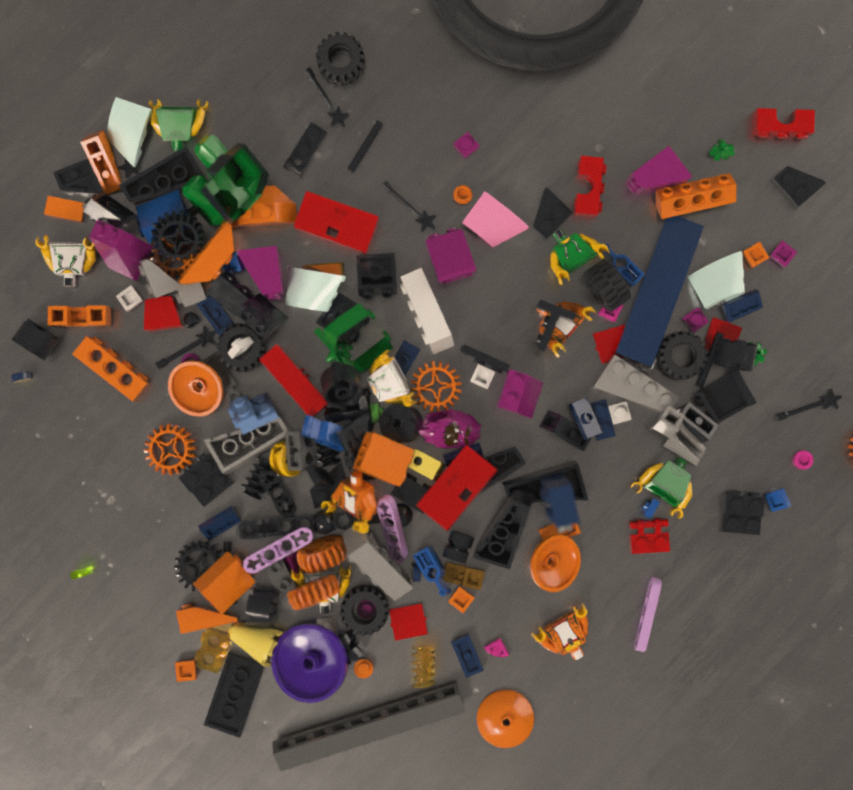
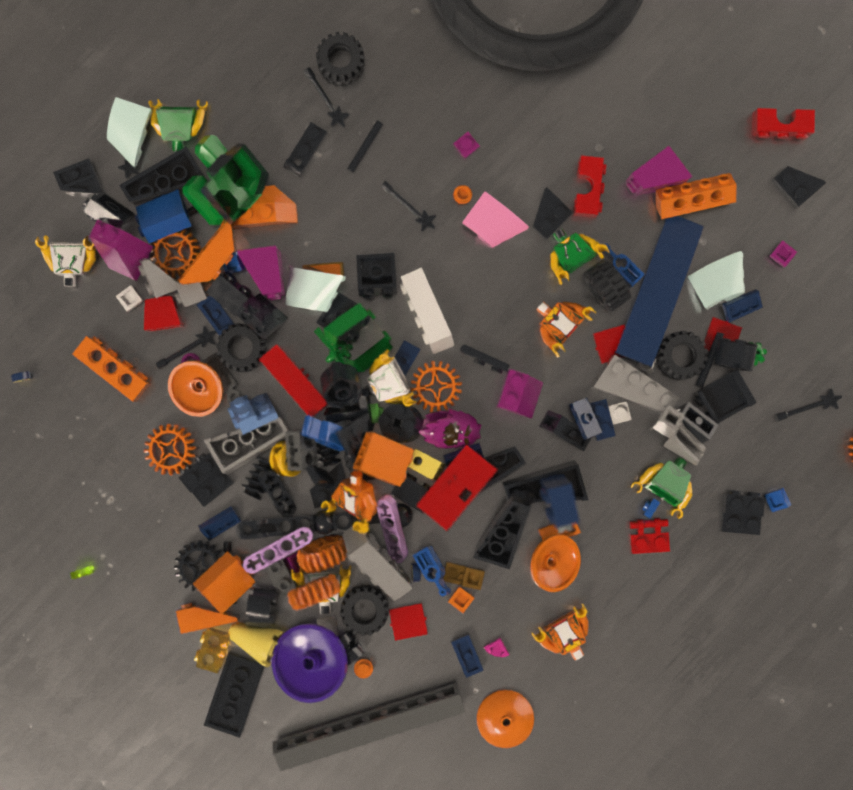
black brick [11,318,58,361] -> none
orange tile [44,196,85,223] -> none
orange arch [48,305,111,327] -> none
orange slope [80,130,122,194] -> none
black gear [151,210,204,262] -> none
orange plate [175,659,197,682] -> none
black hinge [183,312,201,329] -> none
white plate [228,336,253,359] -> none
red brick [293,191,380,255] -> none
magenta plate [357,600,376,619] -> none
clear yellow piece [411,646,436,688] -> none
magenta slope [425,227,477,286] -> none
black wheel [443,530,474,564] -> none
white plate [470,364,495,389] -> none
black bracket [535,300,576,353] -> none
dark pink tile [598,305,624,323] -> none
lavender beam [634,577,662,652] -> none
magenta plate [681,307,709,333] -> none
green plant [709,139,735,161] -> none
orange plate [742,242,769,268] -> none
dark pink tile [792,450,813,469] -> none

